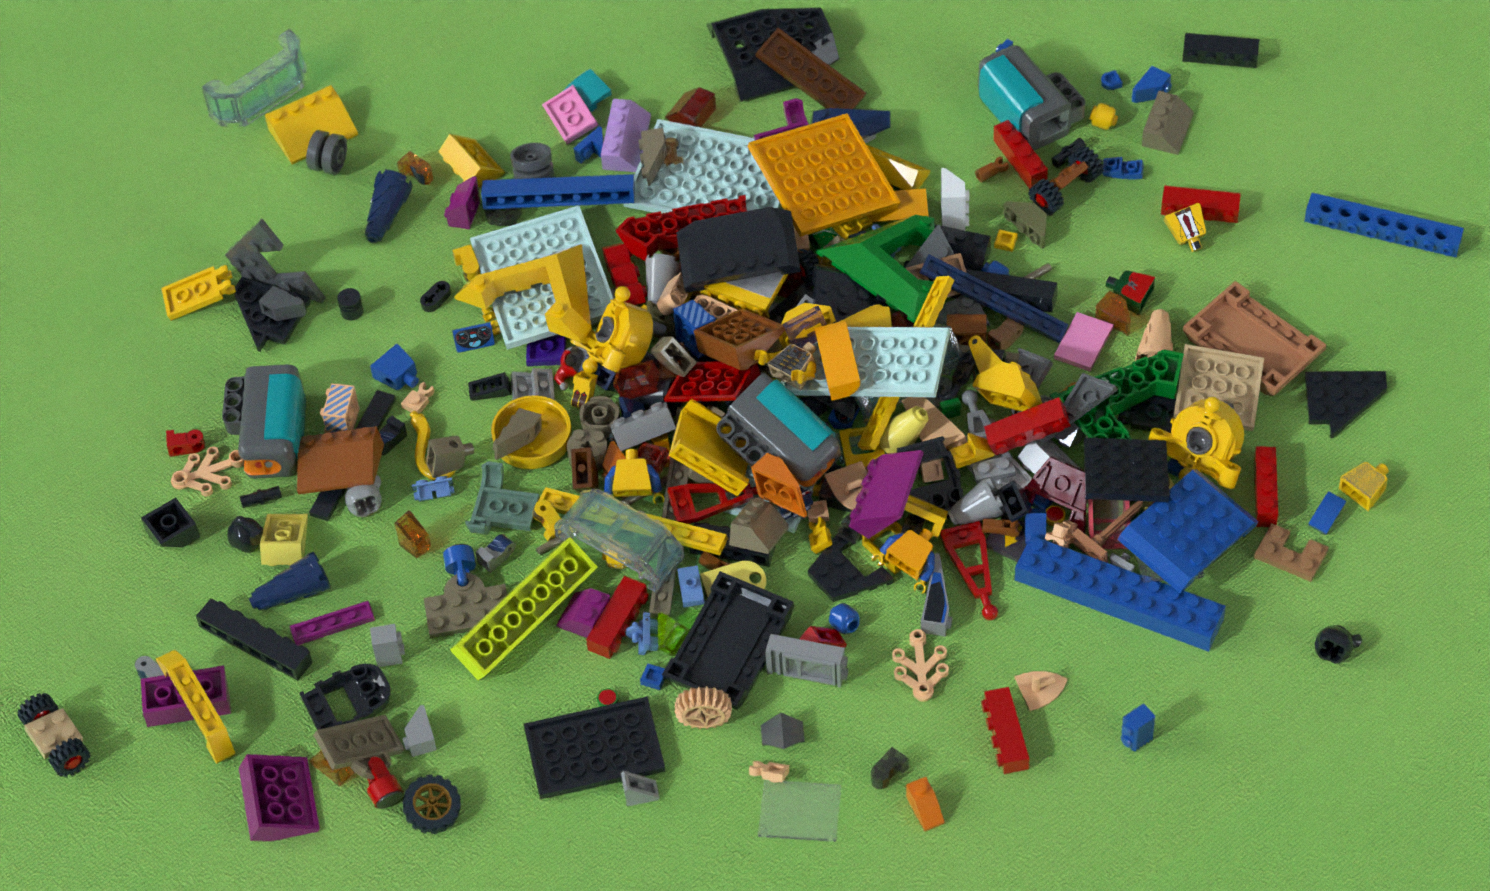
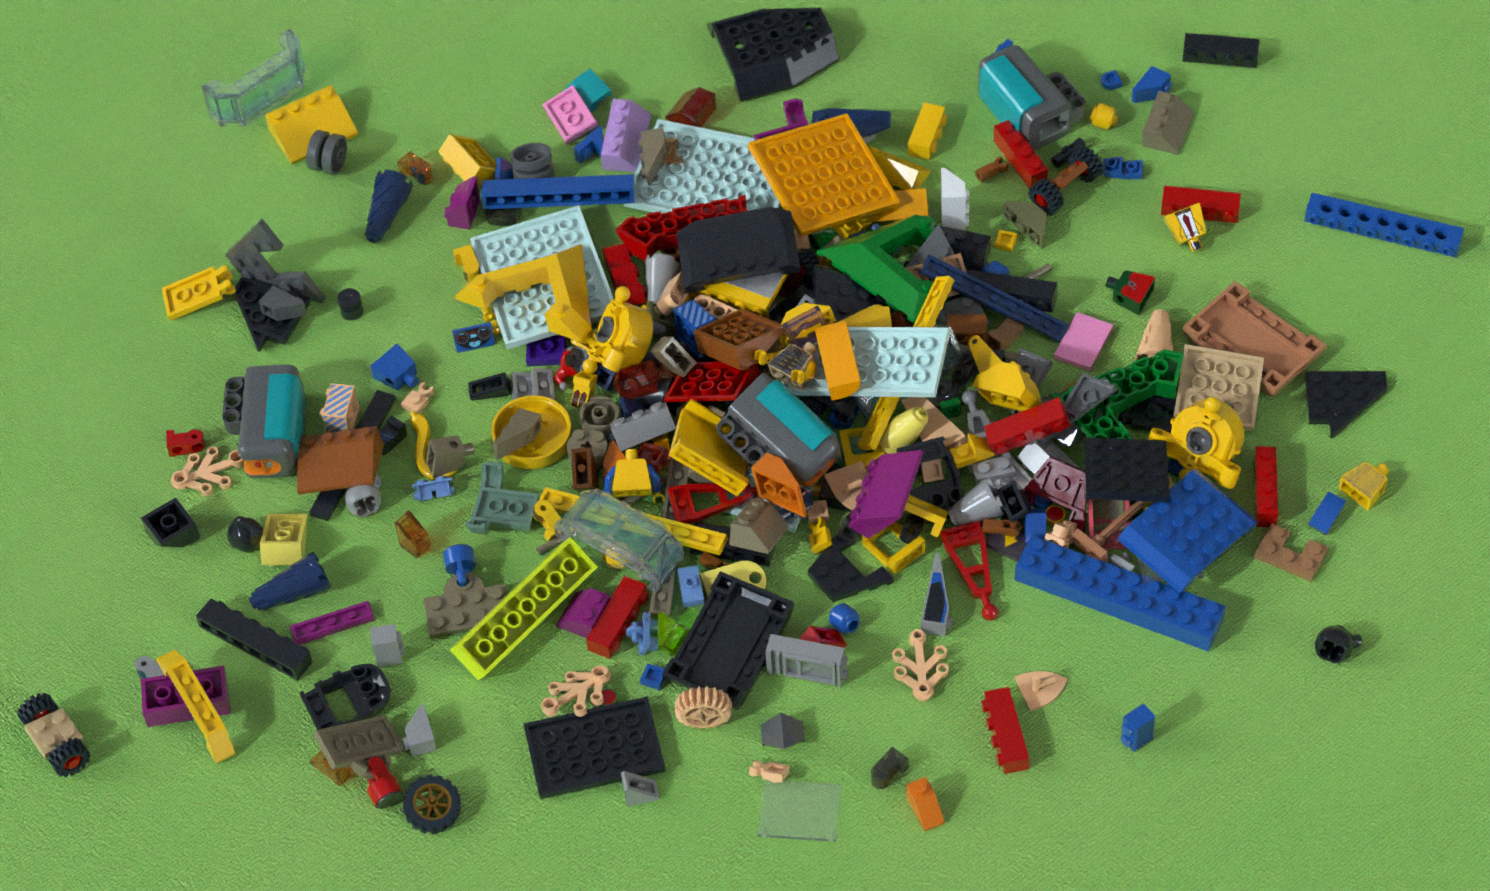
black pin [239,485,282,508] -> none
magenta slope [239,754,320,842] -> none
black beam [420,281,451,312] -> none
light grey leg [476,534,516,573] -> none
reddish brown plate [755,28,866,109] -> none
light orange torso [872,528,935,594] -> none
clear orange slope [1095,291,1131,336] -> none
none -> blue tile [495,157,513,180]
none -> light nougat plant [541,665,611,717]
none -> yellow brick [908,102,948,160]

